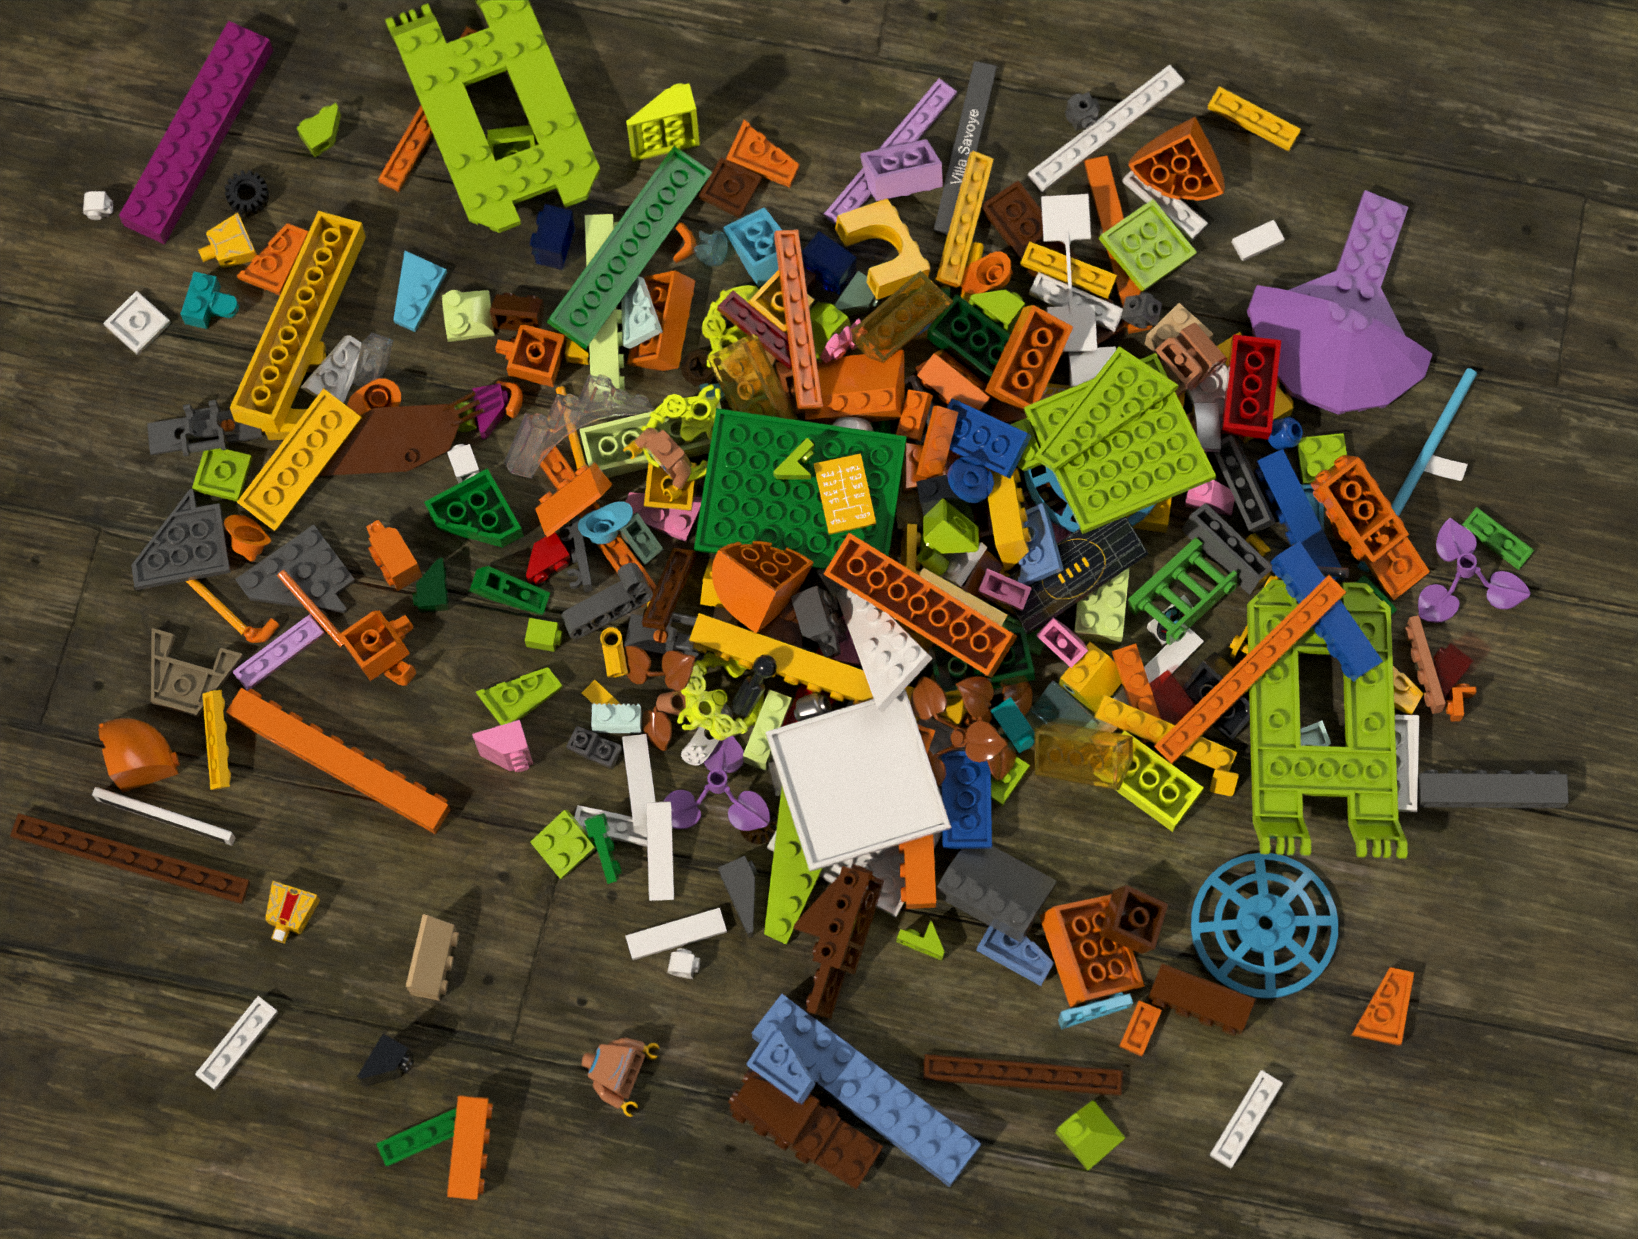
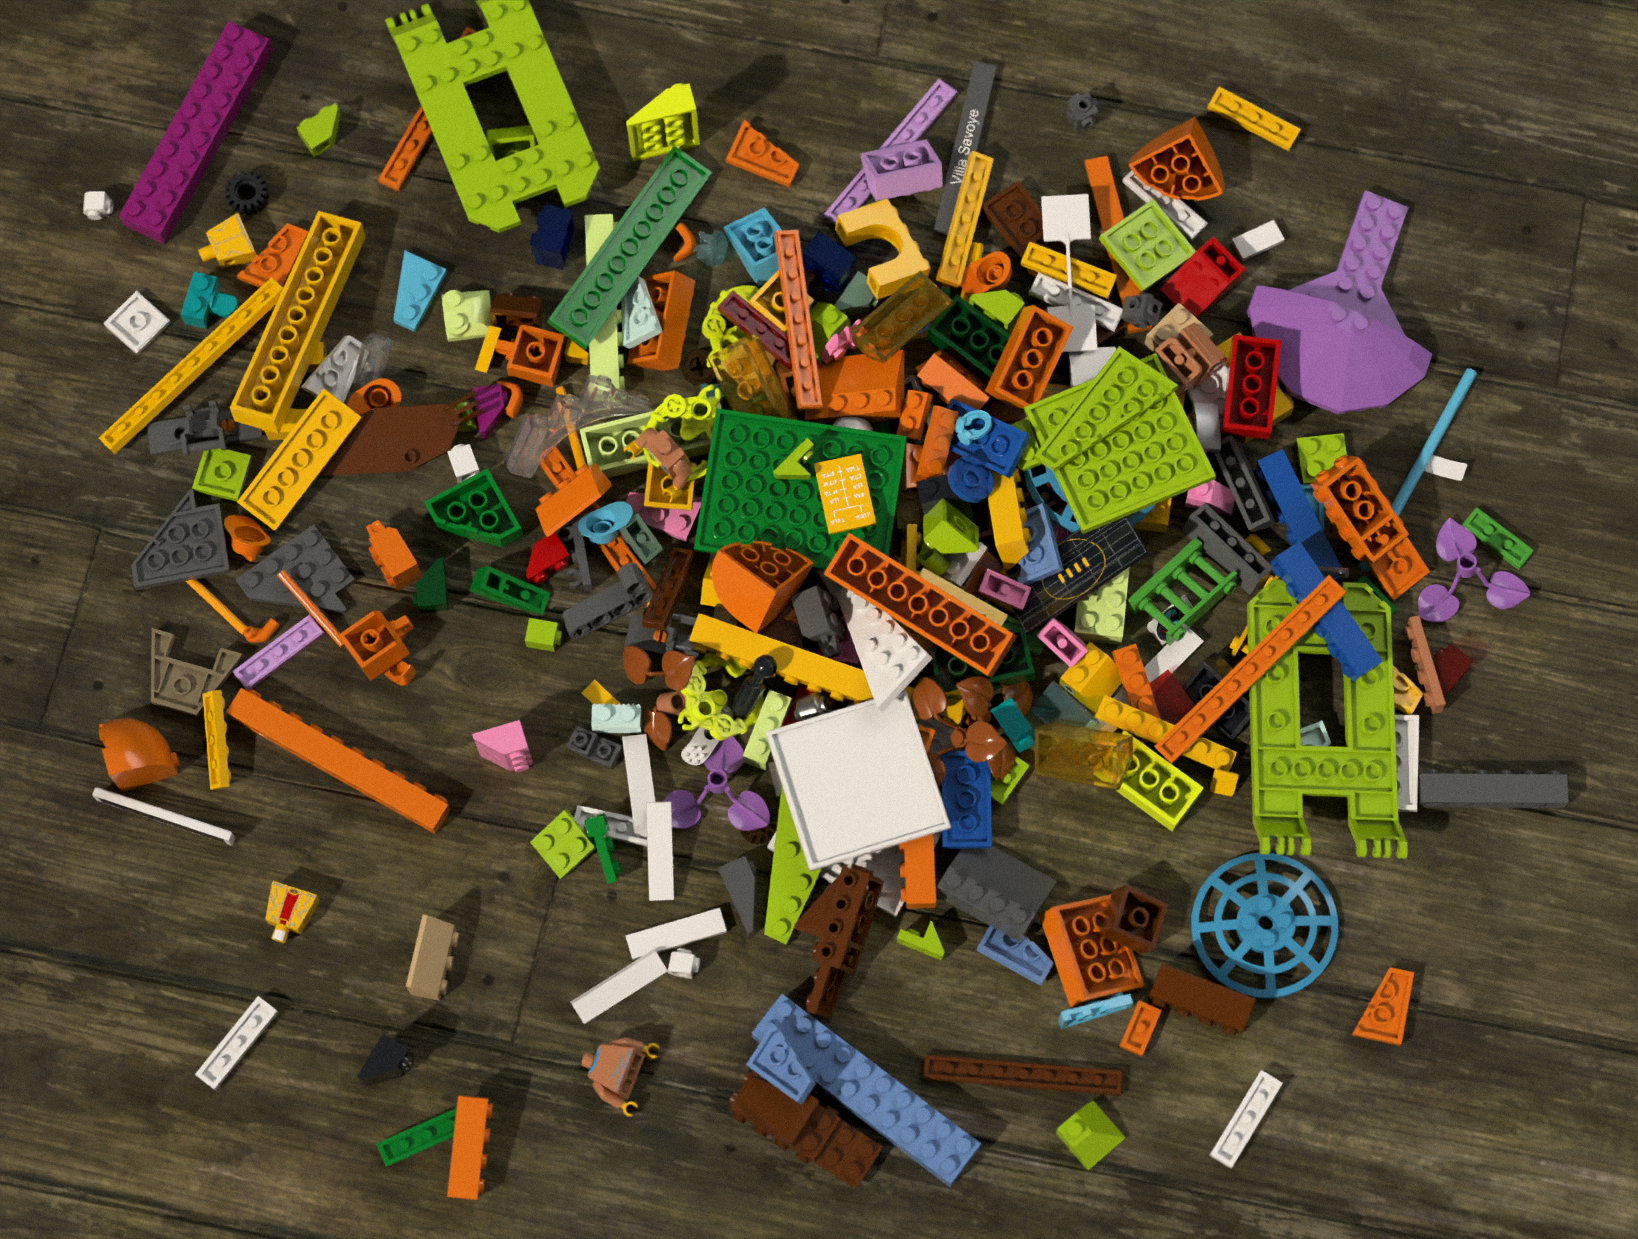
reddish brown plate [10,813,250,905] -> none
lime wing [476,667,563,725] -> none
yellow piece [600,627,628,678] -> none
reddish brown plate [699,157,762,219] -> none
white tile [1028,65,1185,193] -> none
blue head [1267,417,1303,450] -> none
orange bracket [1446,684,1476,722] -> none
none -> yellow plate [99,277,283,455]
none -> yellow sticker [475,325,501,373]
none -> white tile [571,949,667,1024]
none -> medium azure piece [955,410,992,446]
none -> red slope [1160,237,1246,319]

